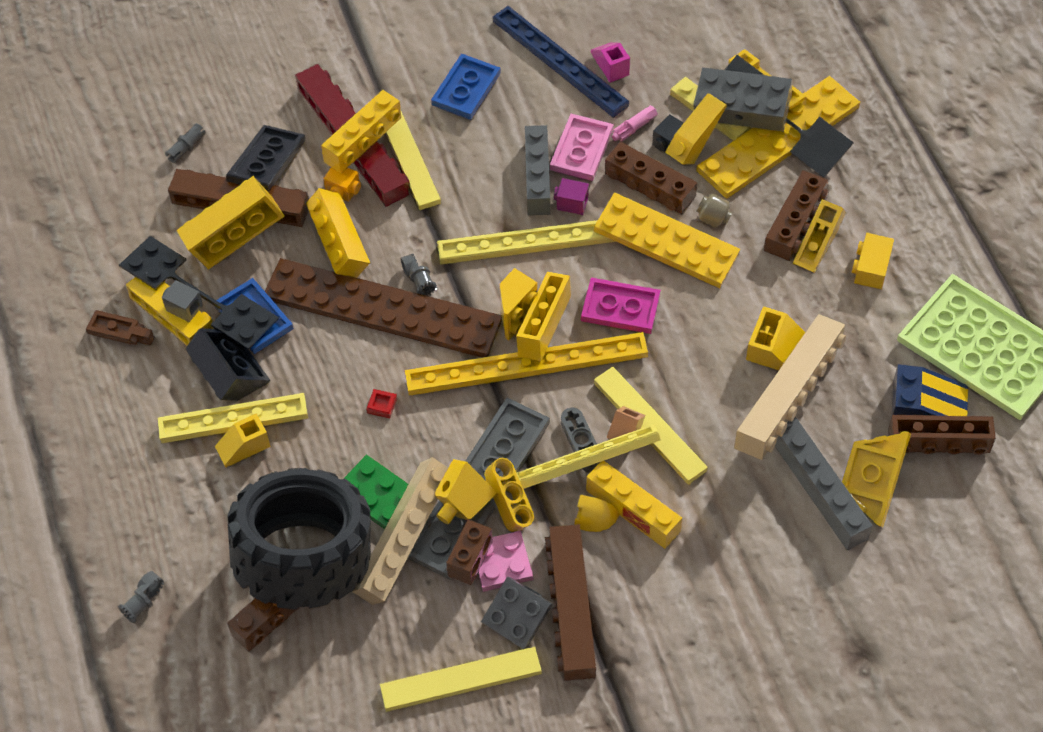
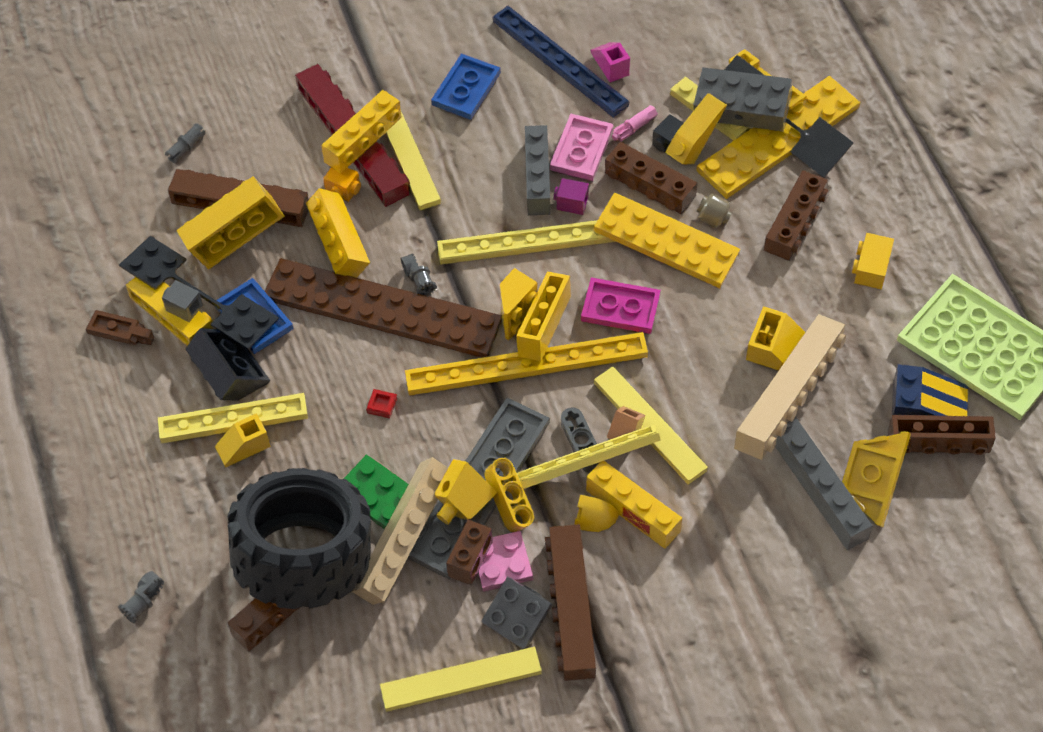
black tile [226,125,305,192] -> none
yellow slope [793,199,846,273] -> none

